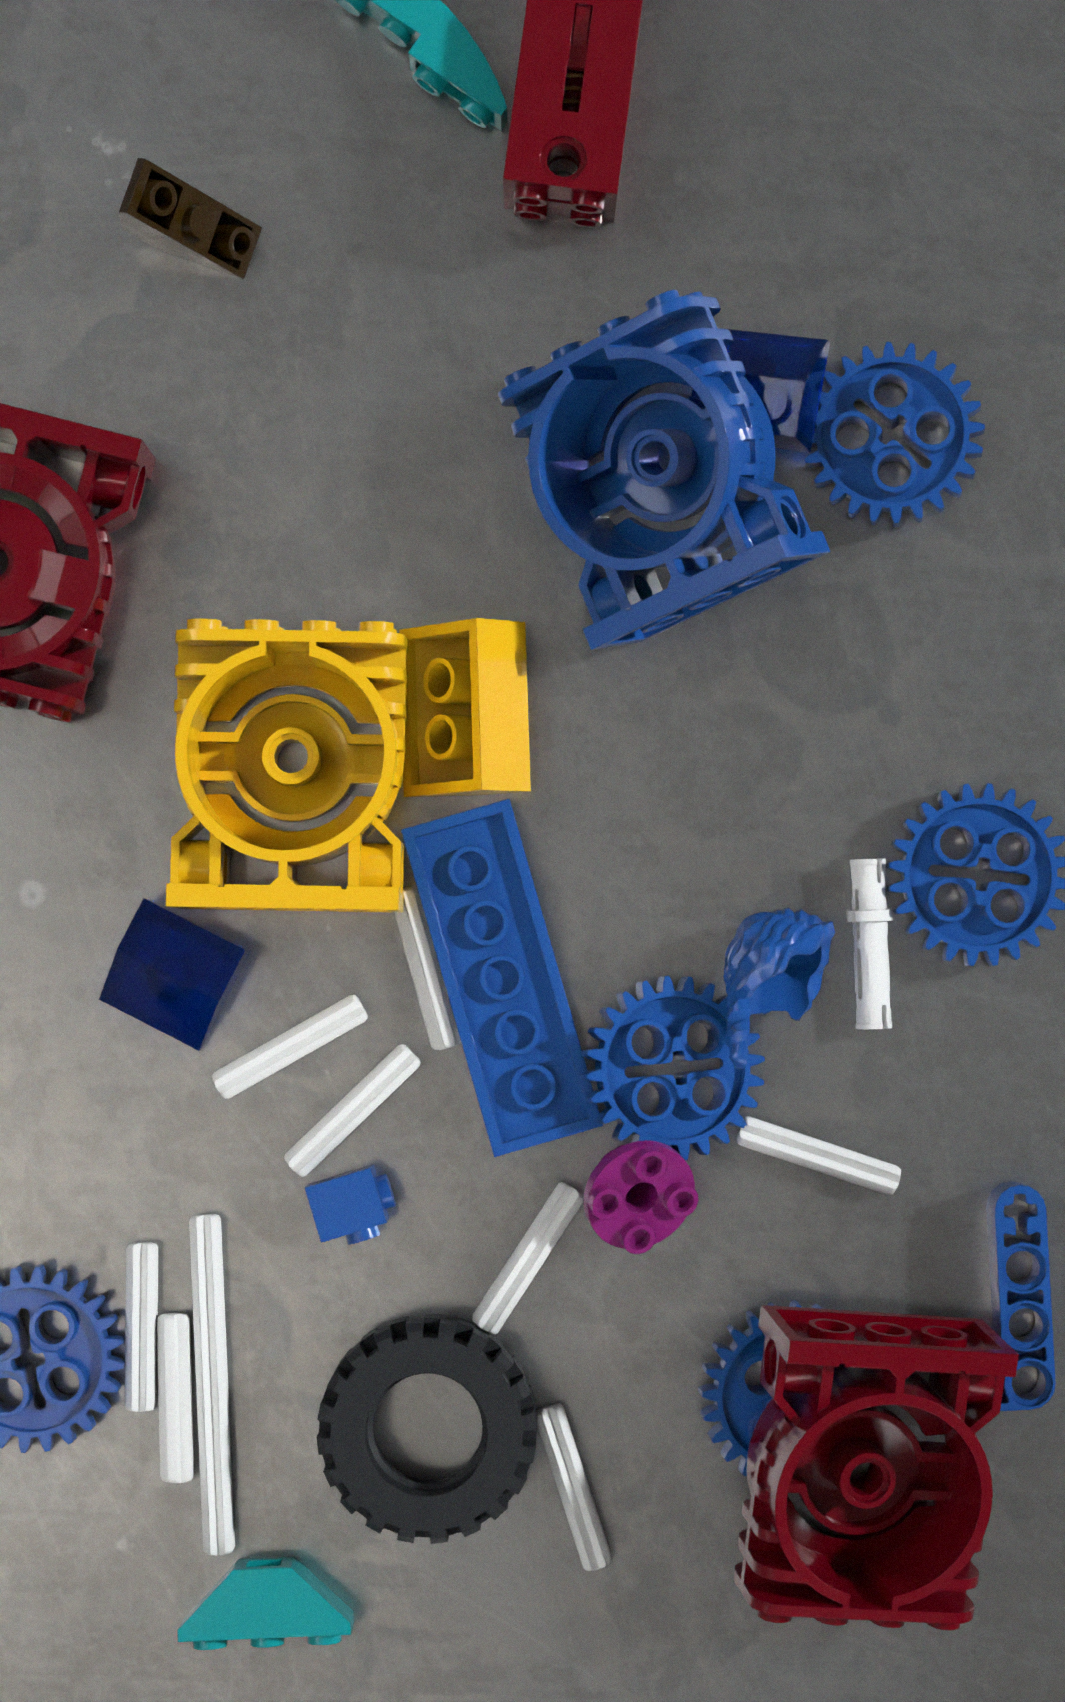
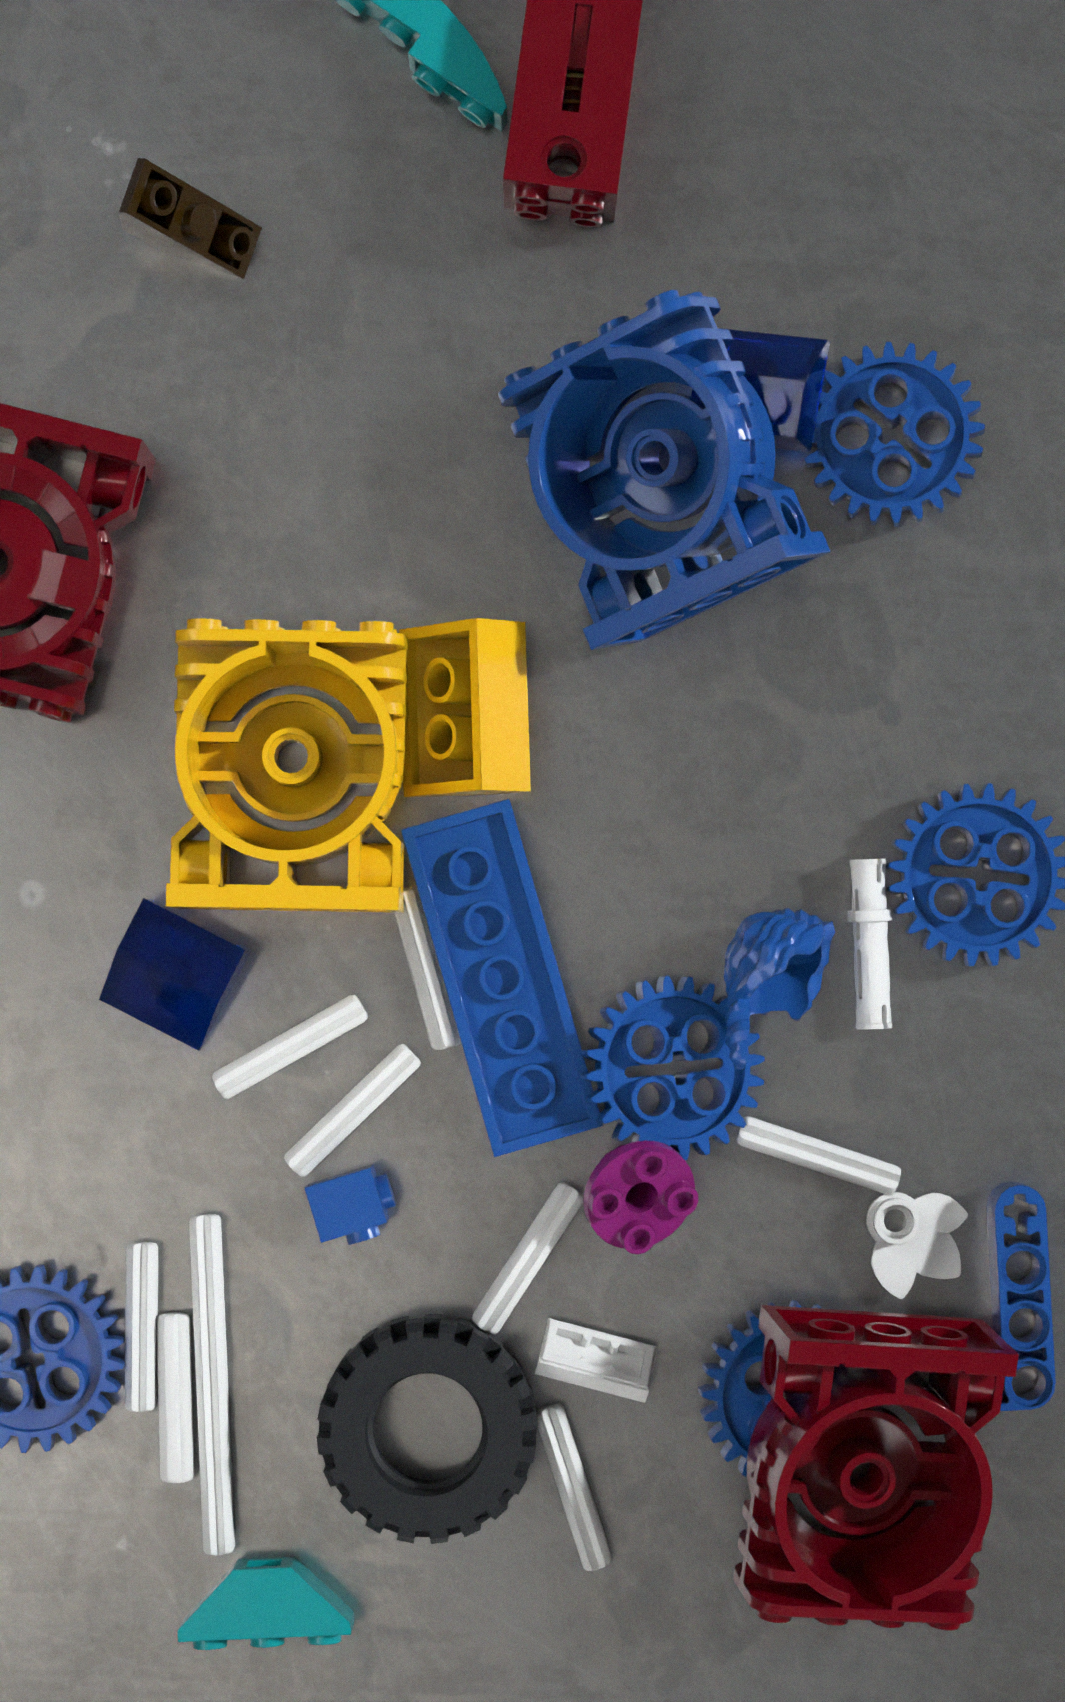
none -> white plate [535,1318,658,1403]
none -> white plate [866,1192,968,1299]

